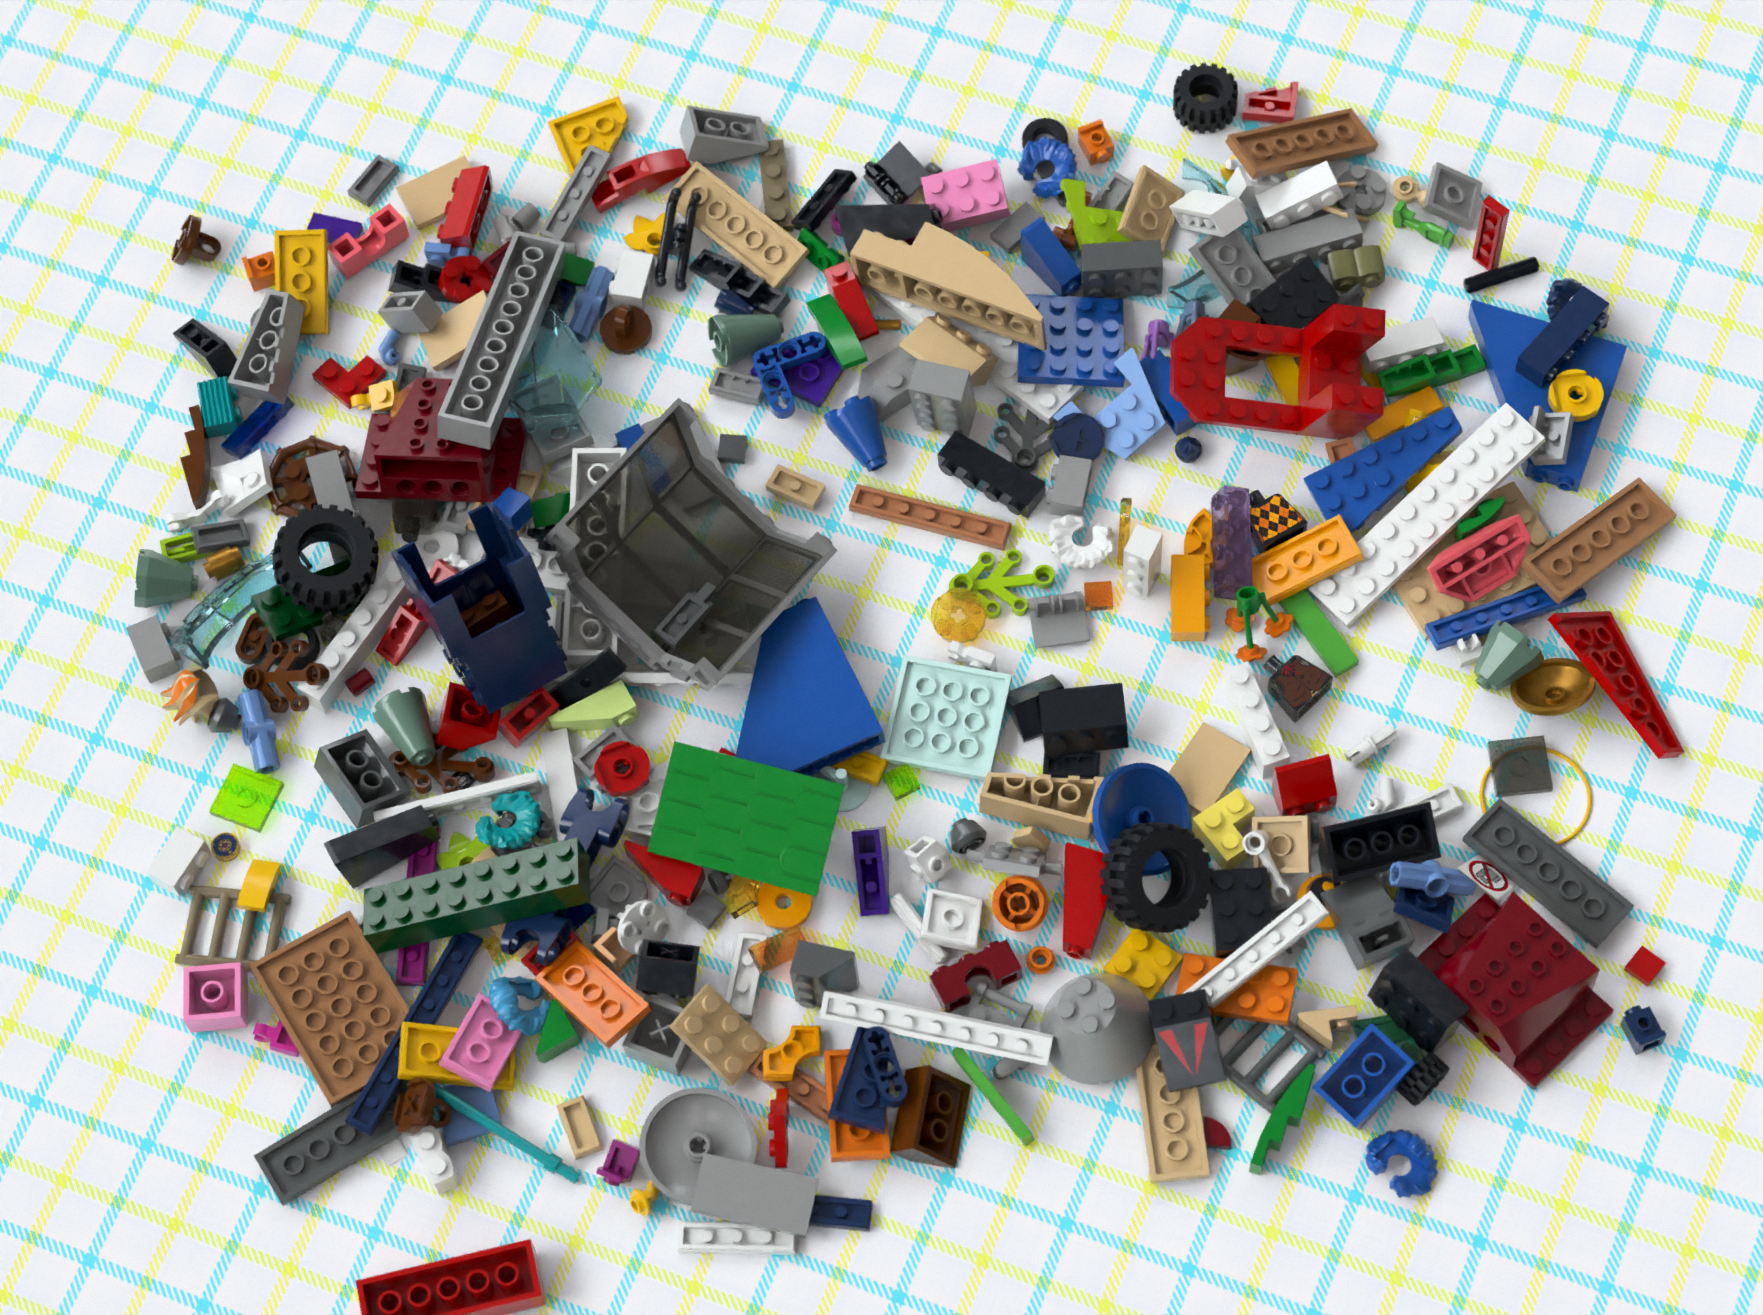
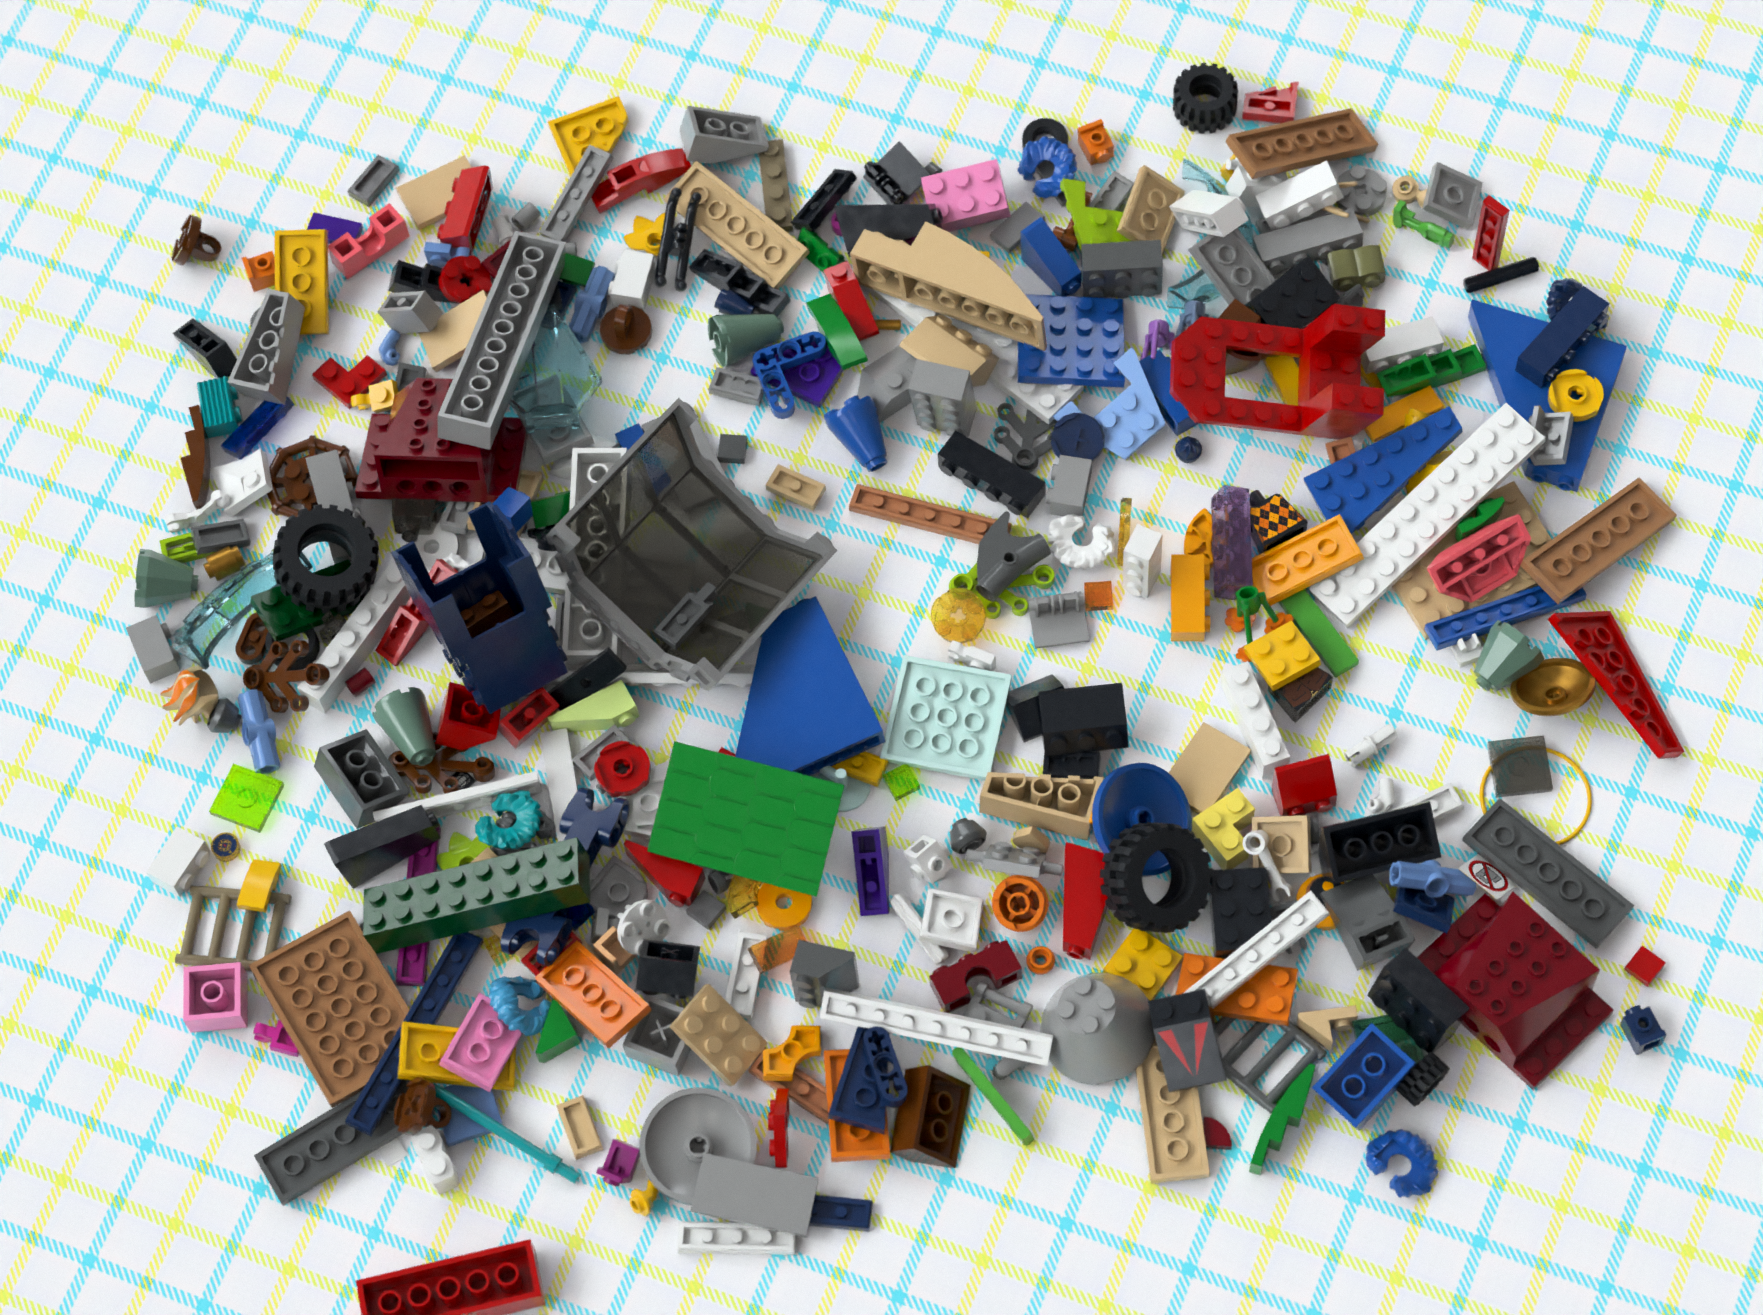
none -> dark grey pin [976,511,1051,602]
none -> yellow plate [1244,620,1321,691]

